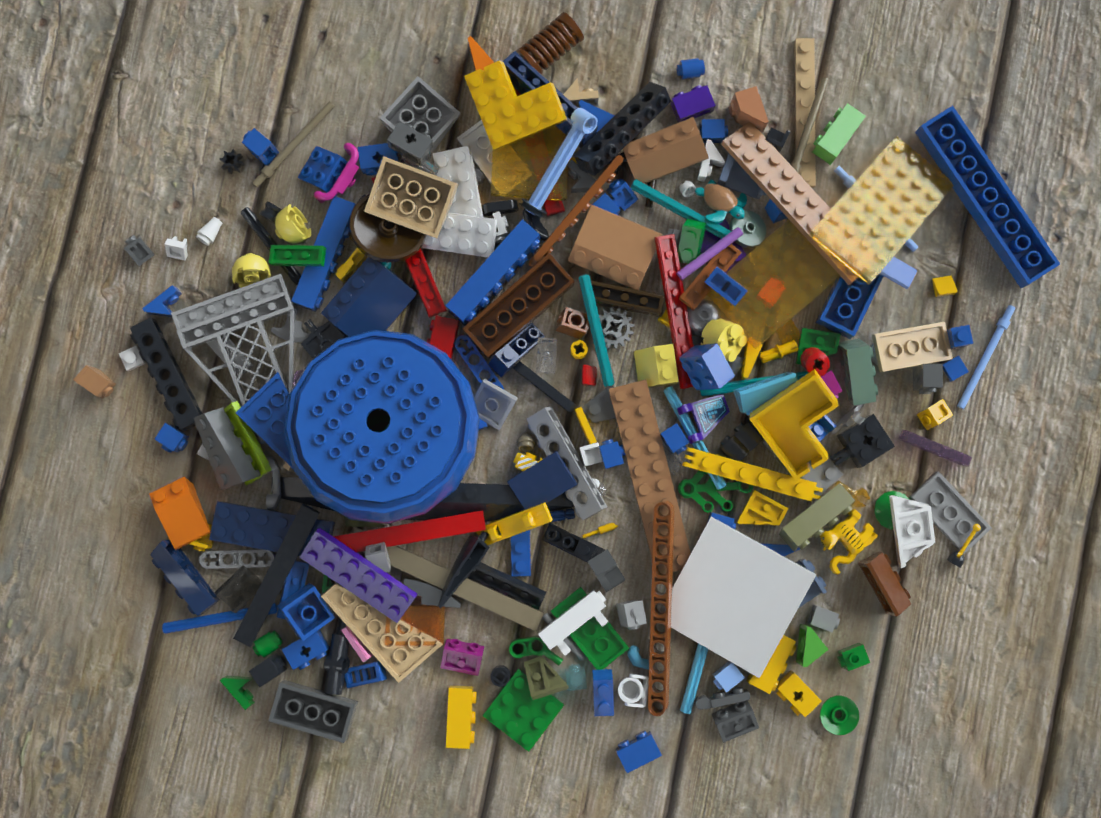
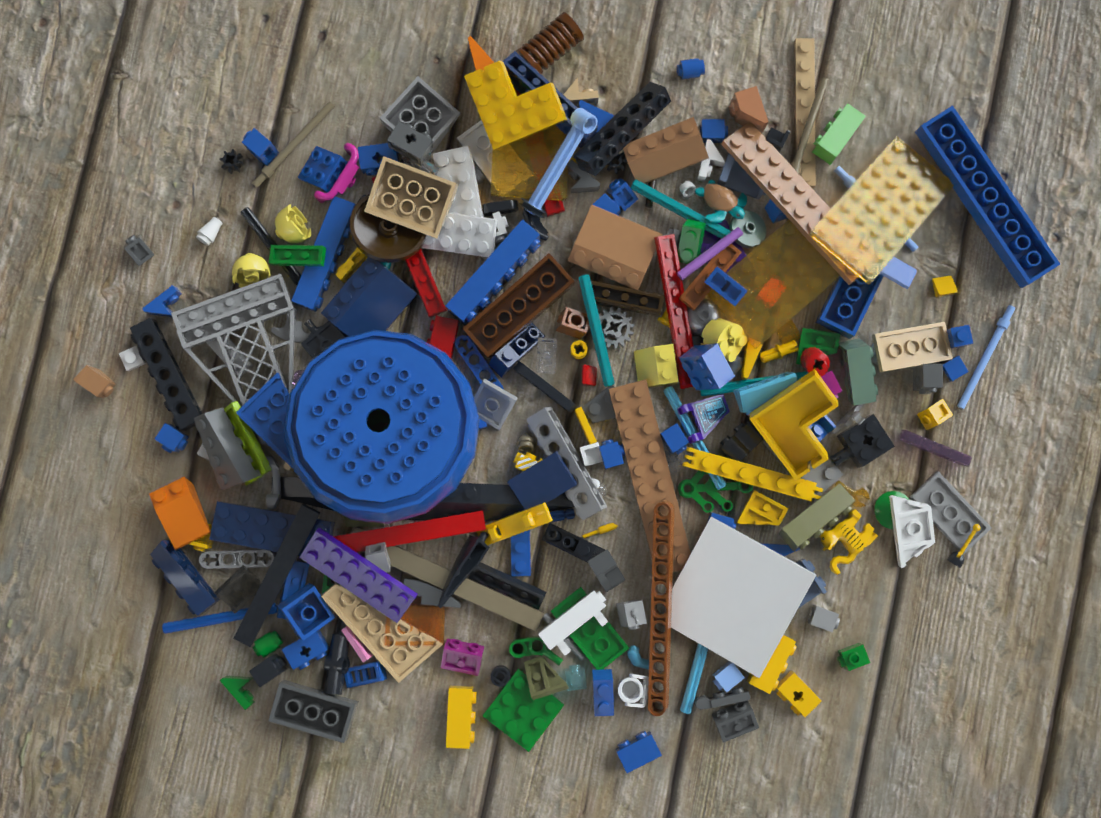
white tile [165,236,188,261] -> none
black wheel [259,201,282,224] -> none
dark orange hinge [529,155,623,267] -> none
dark purple brick [671,85,716,123] -> none
bright green slope [796,624,829,667] -> none
green dish [820,695,859,735] -> none
reddish brown slope [858,552,911,617] -> none

